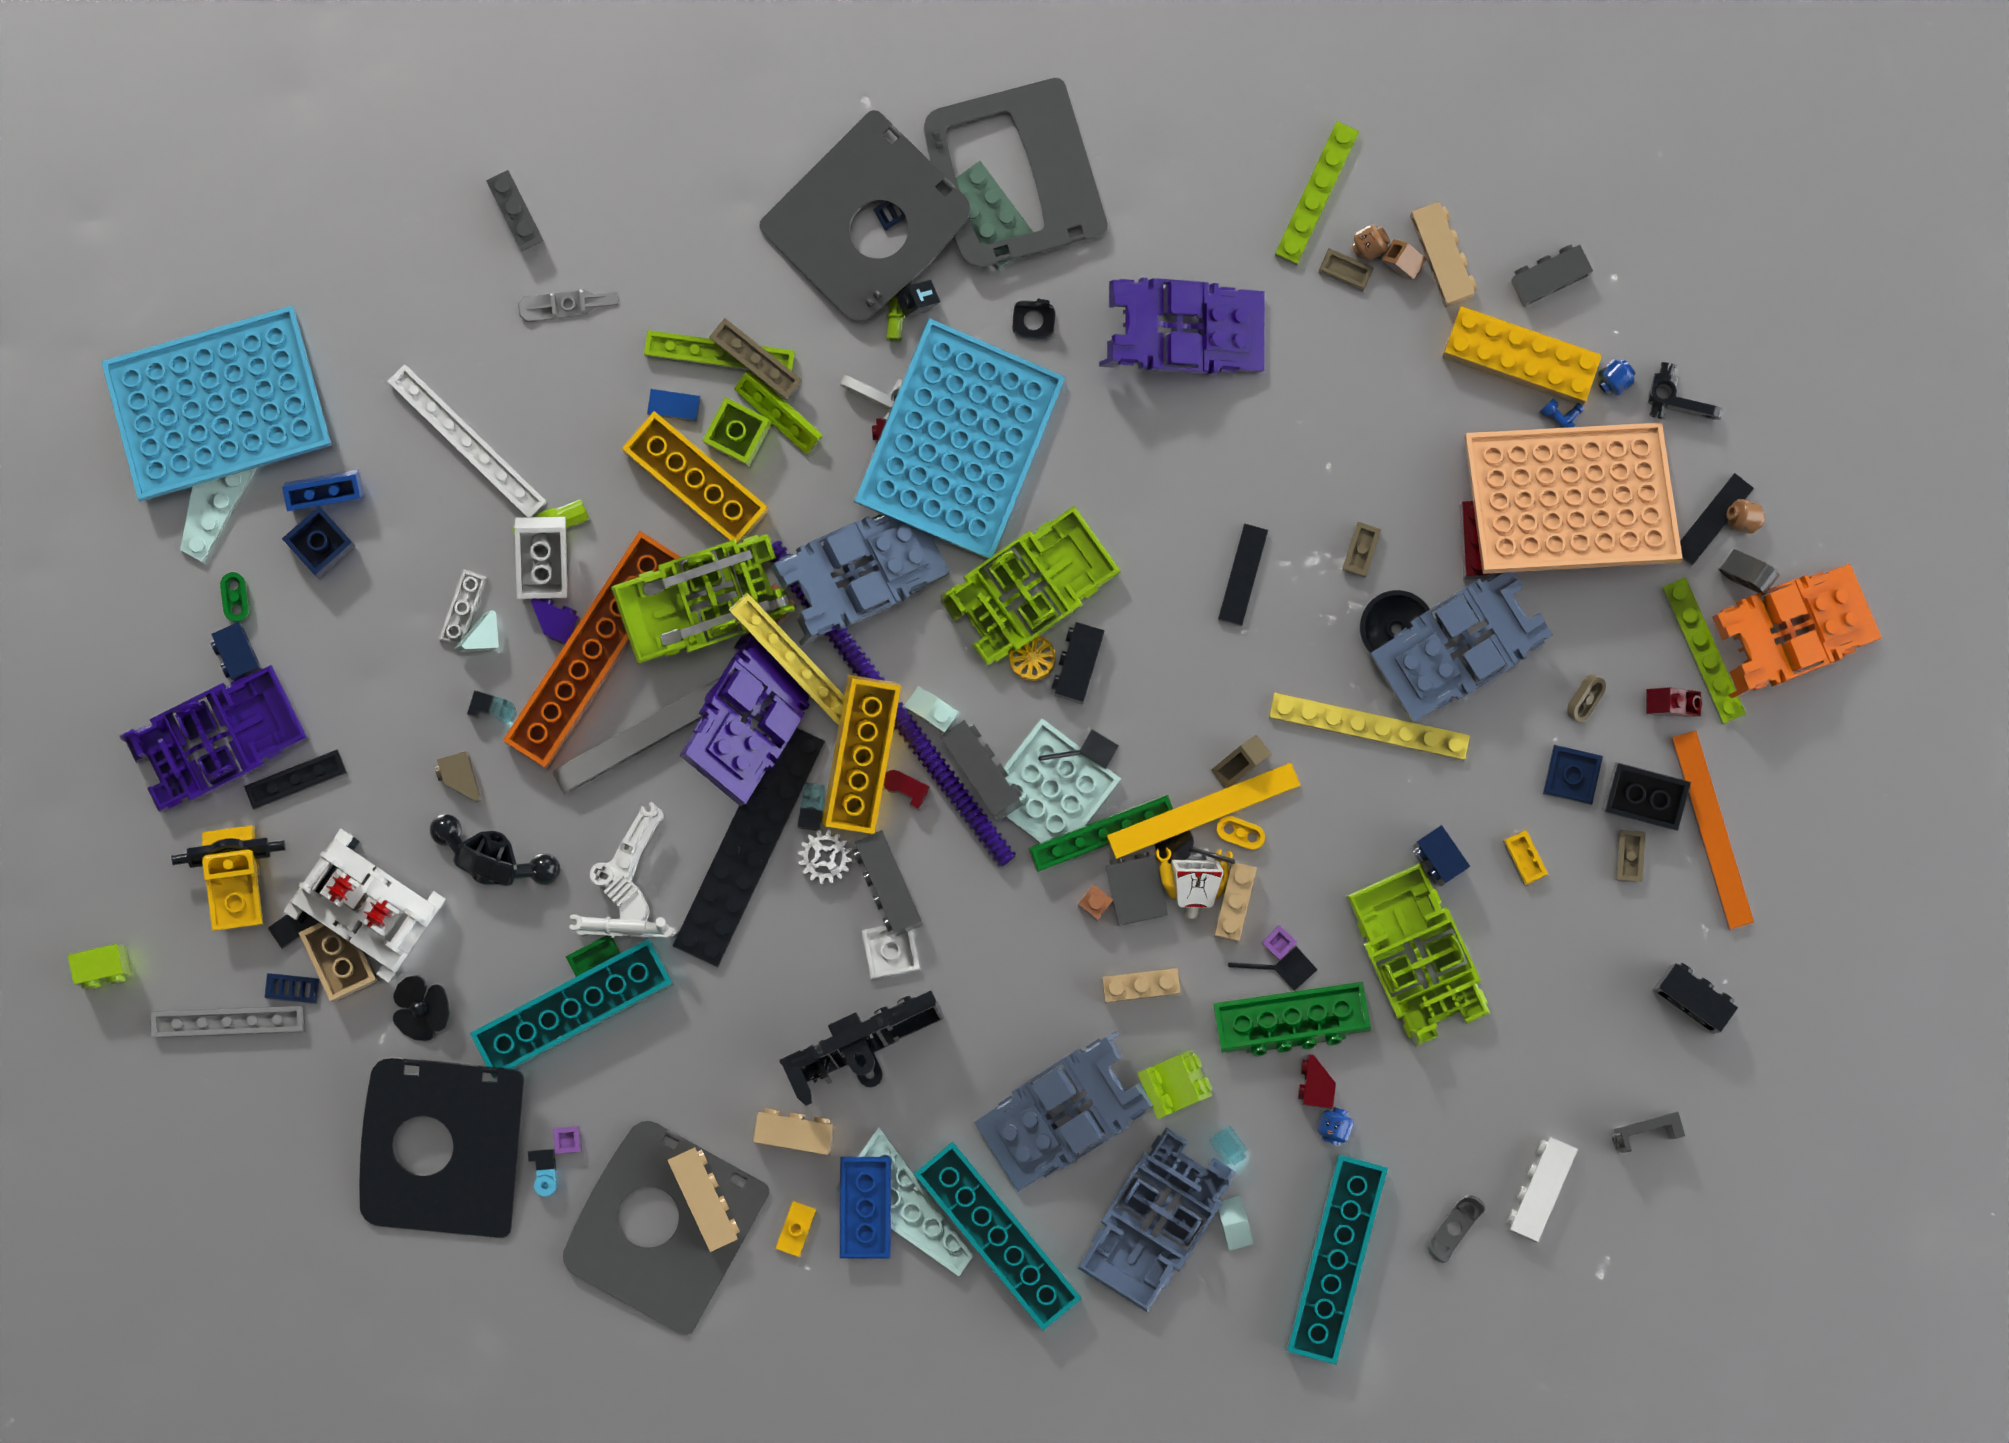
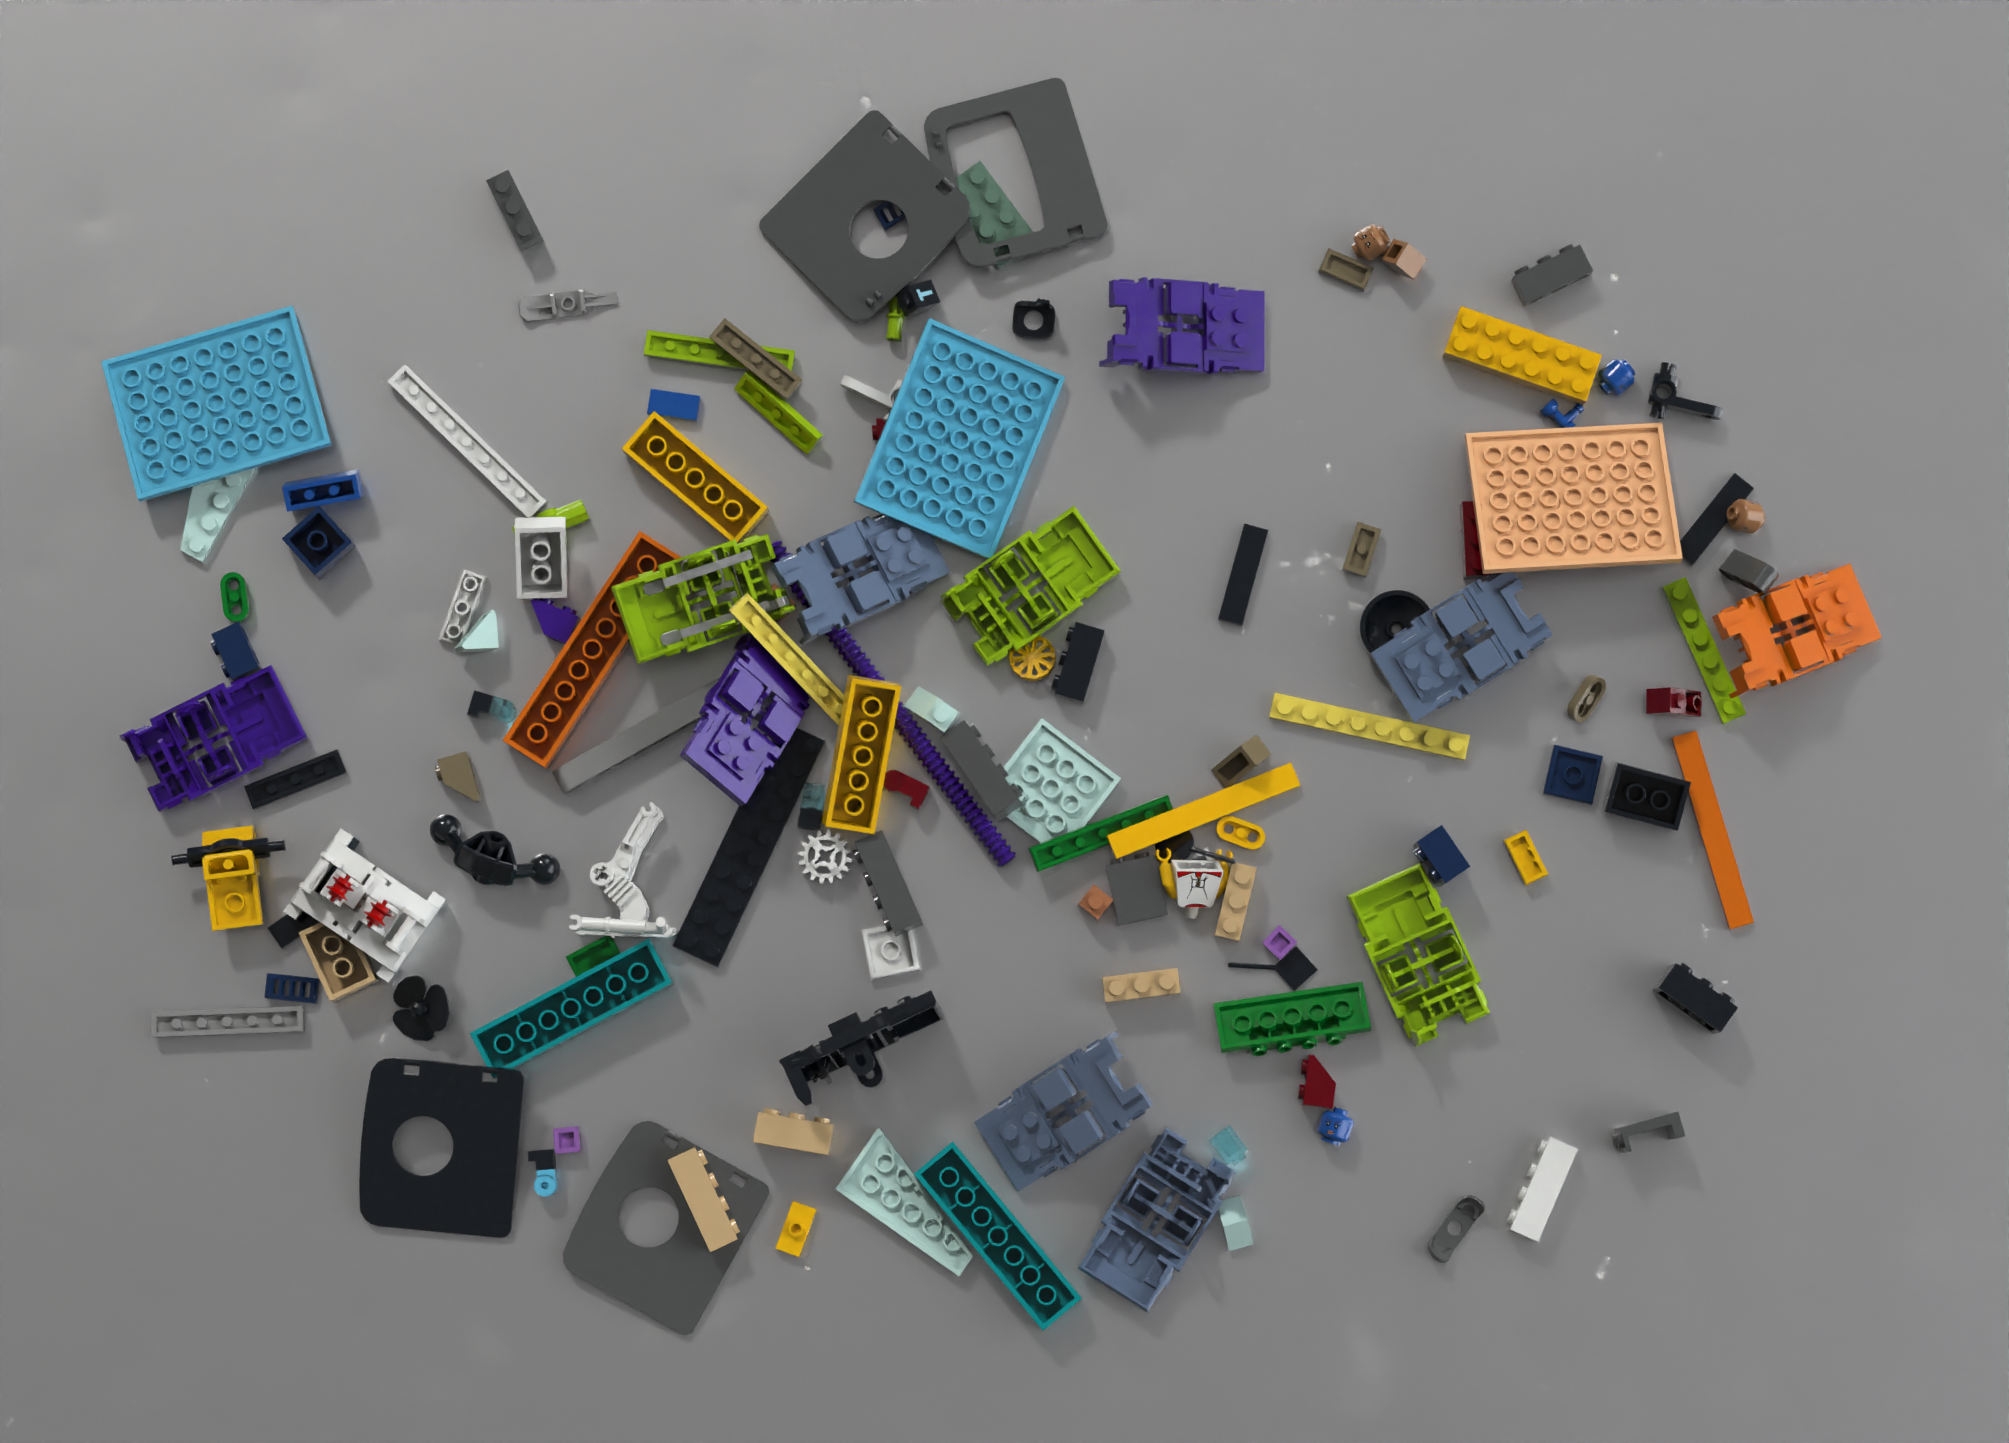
lime brick [68,944,132,990] -> none
lime brick [702,397,772,467] -> none
blue tile [840,1157,891,1259] -> none
black piece [1038,729,1119,769] -> none
lime bracket [1137,1050,1212,1120] -> none
lime plate [1275,121,1359,265] -> none
teal brick [1286,1155,1388,1365] -> none
tan brick [1410,201,1477,307] -> none
dark tan plate [1616,830,1646,882] -> none

